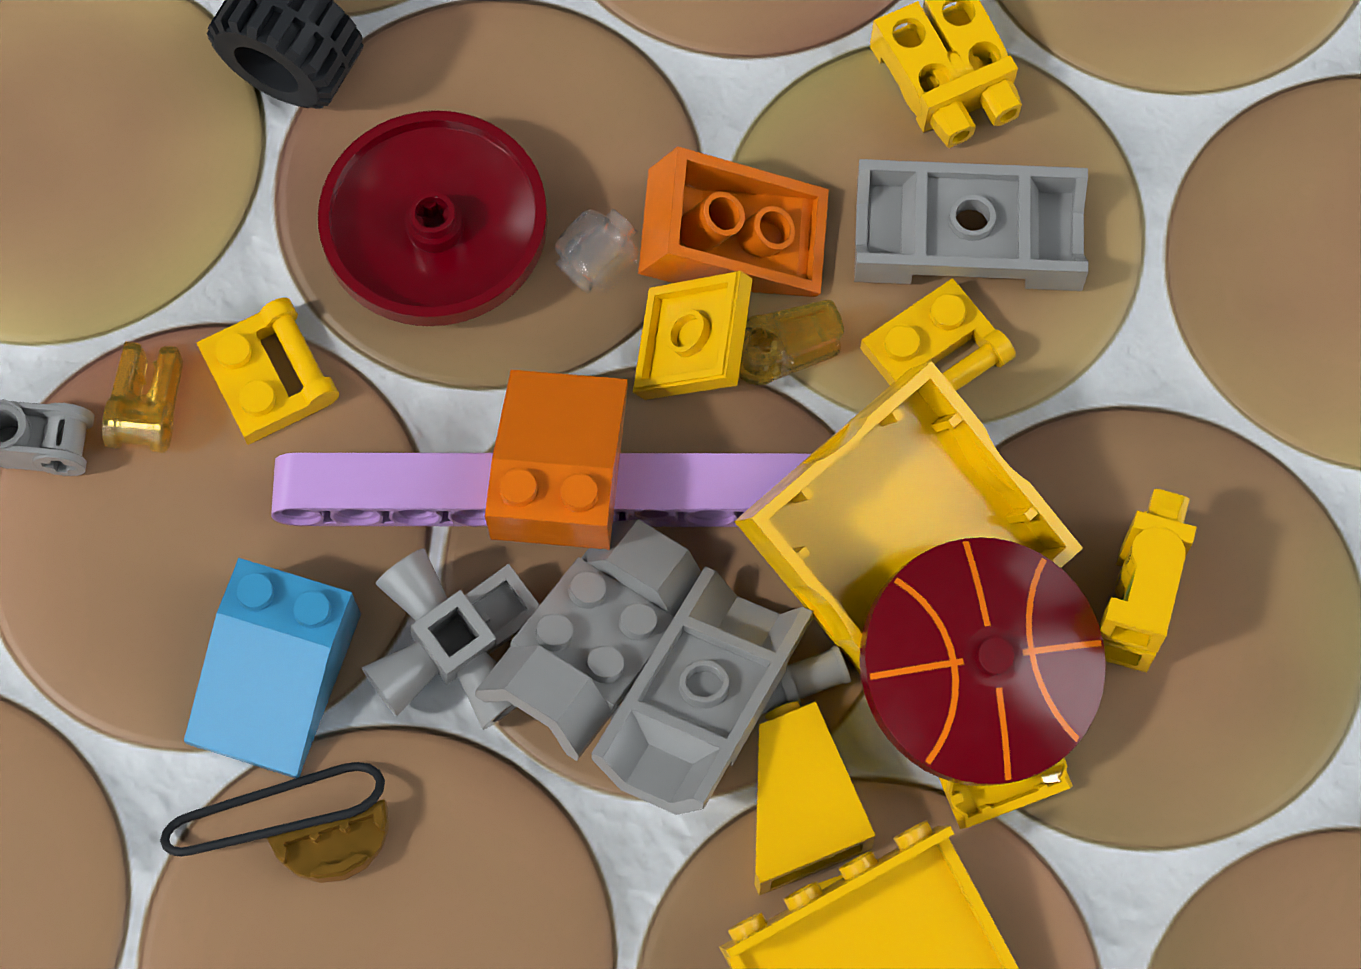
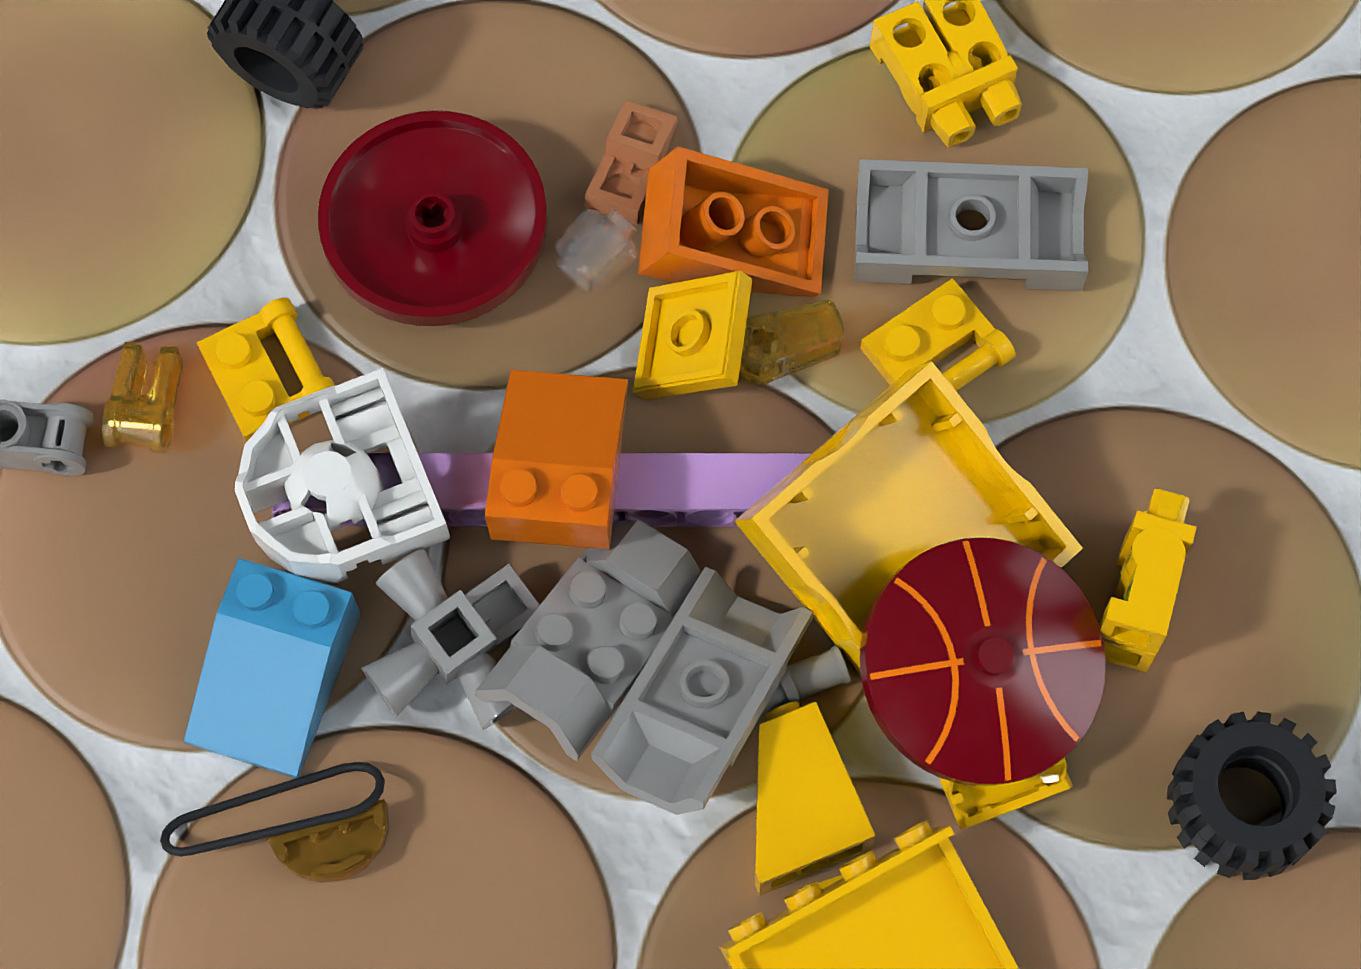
none -> white connector [235,368,450,584]
none -> nougat slope [584,100,678,225]
none -> black tyre [1167,711,1337,880]

